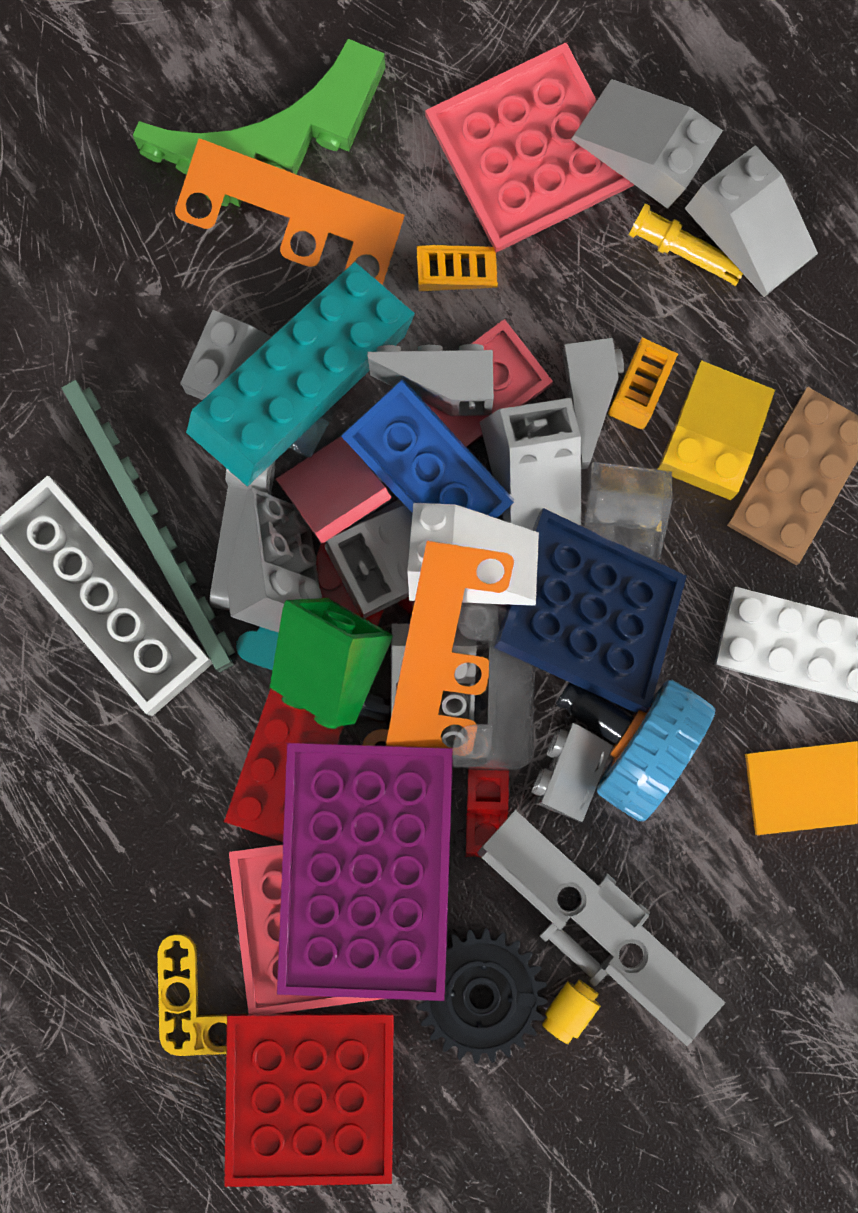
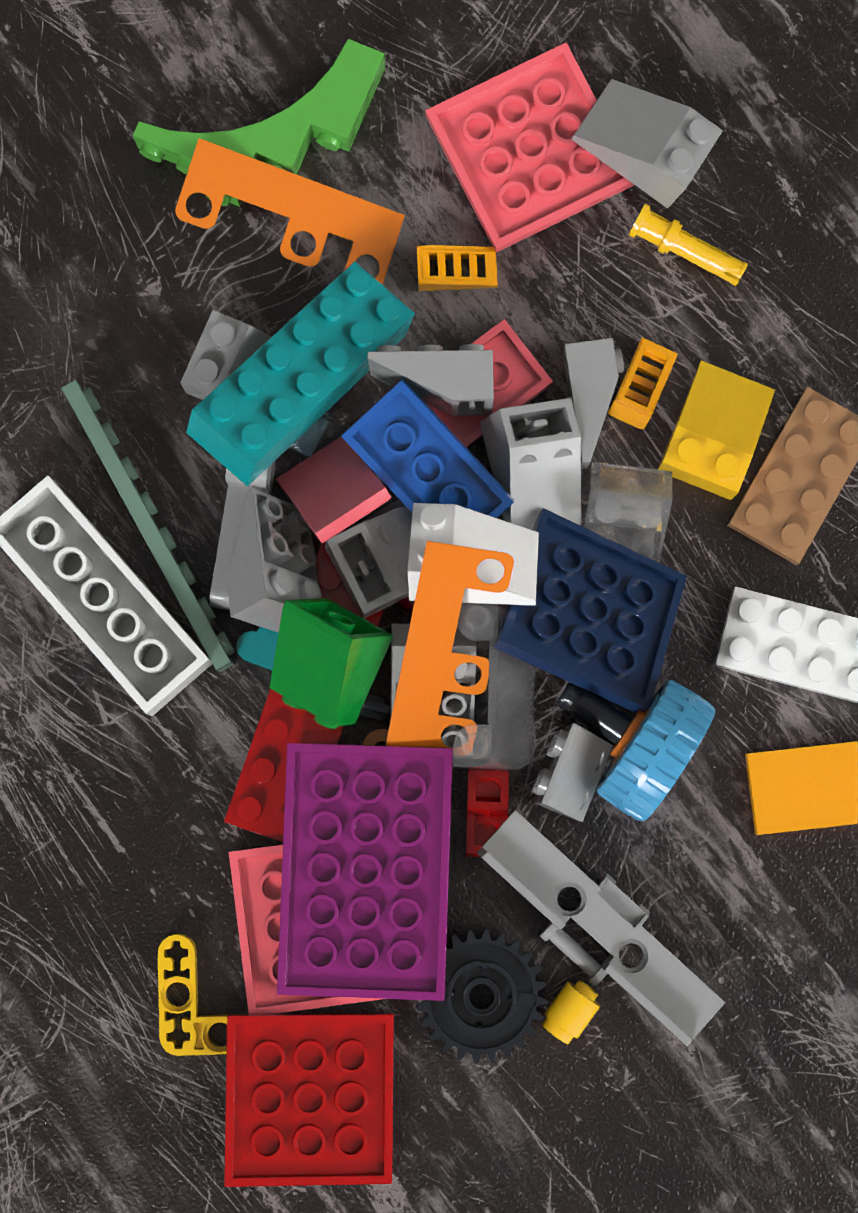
light grey slope [685,145,818,297] -> none

